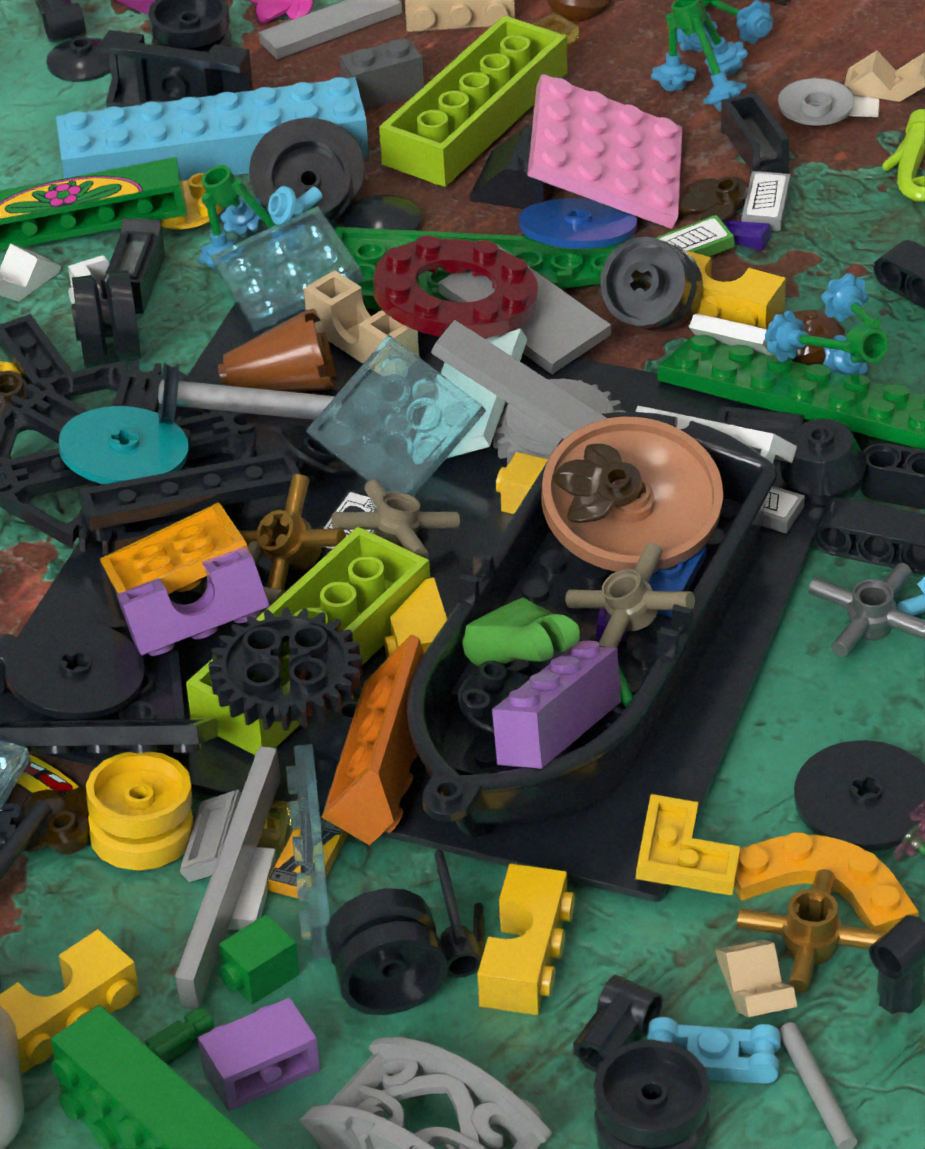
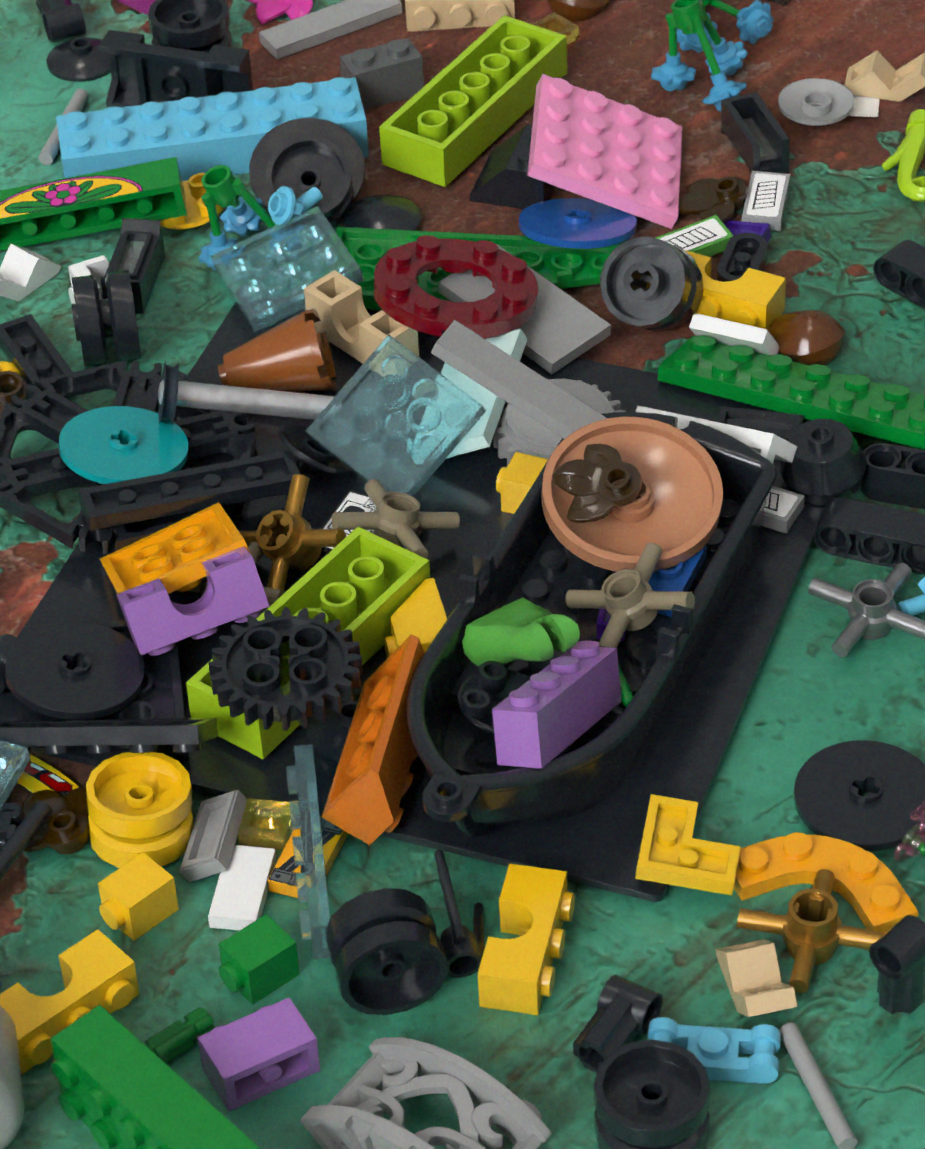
light grey tile [175,746,281,1009] -> none
dark azure plant [765,273,889,375] -> none
none -> light grey bar [38,89,89,165]
none -> yellow brick [98,852,179,941]
none -> black plate [717,233,768,282]

